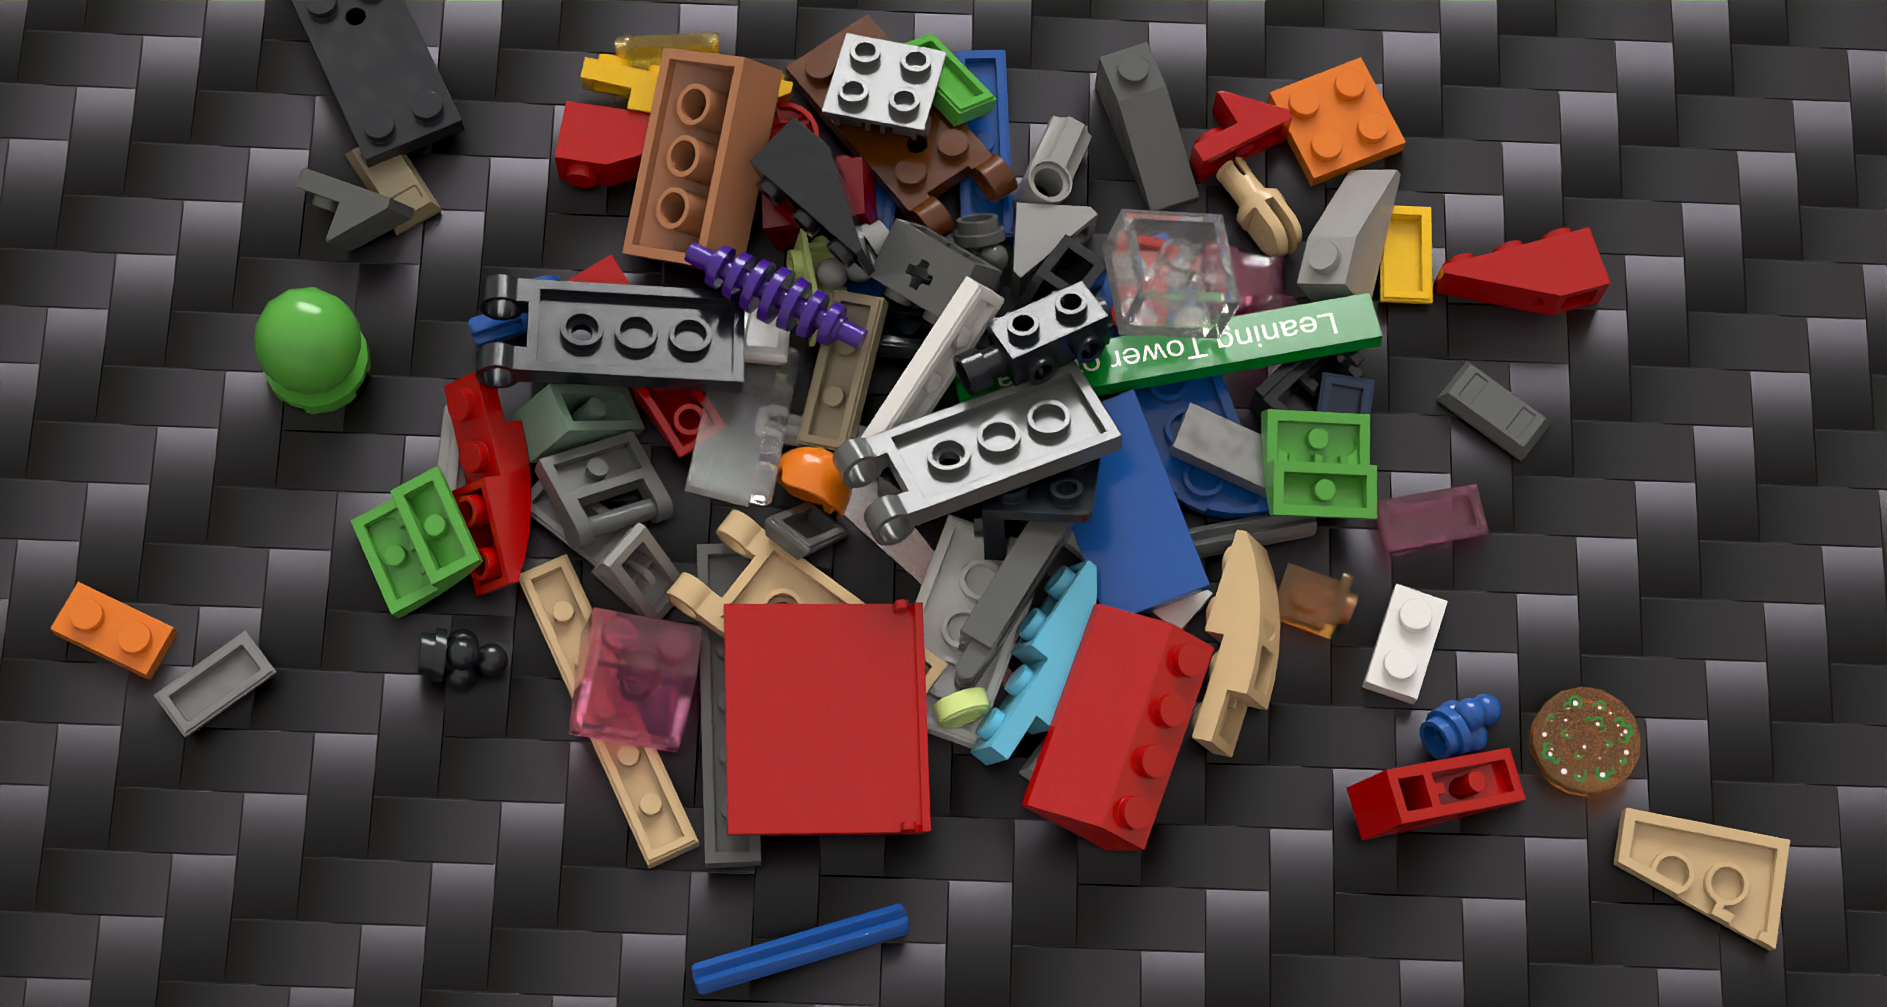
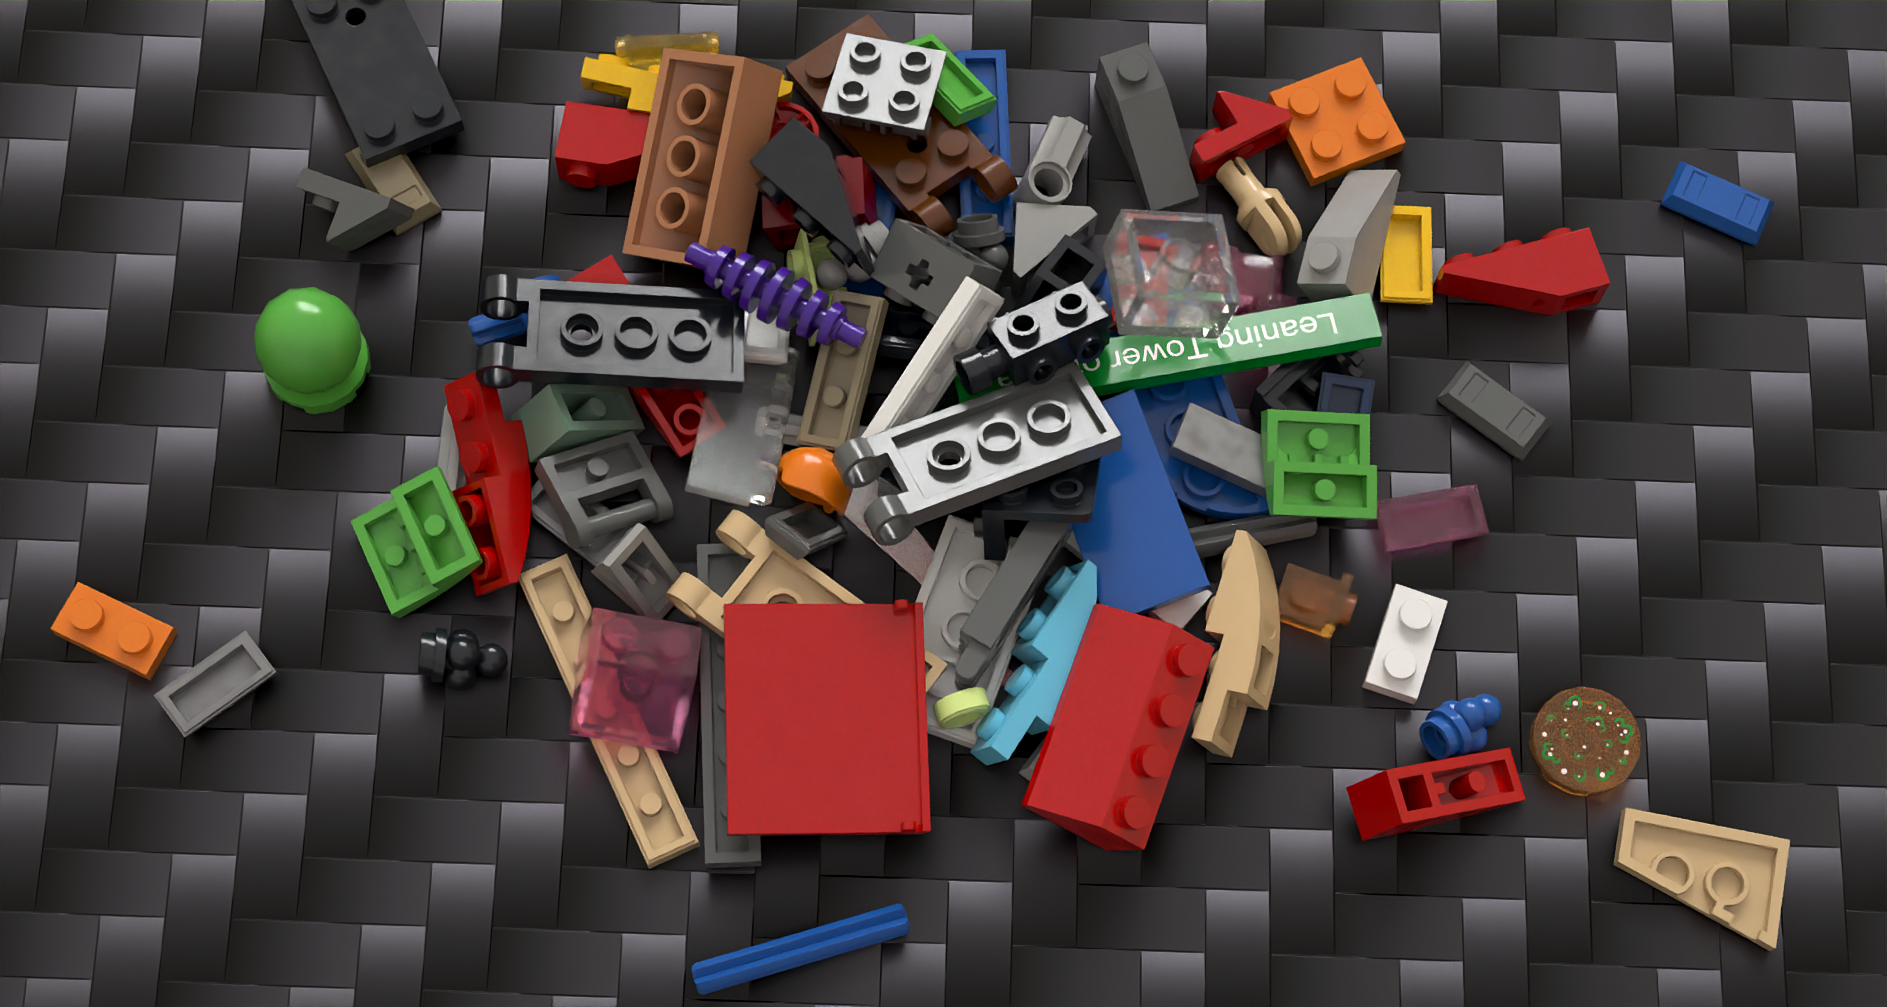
none -> blue tile [1660,161,1775,247]

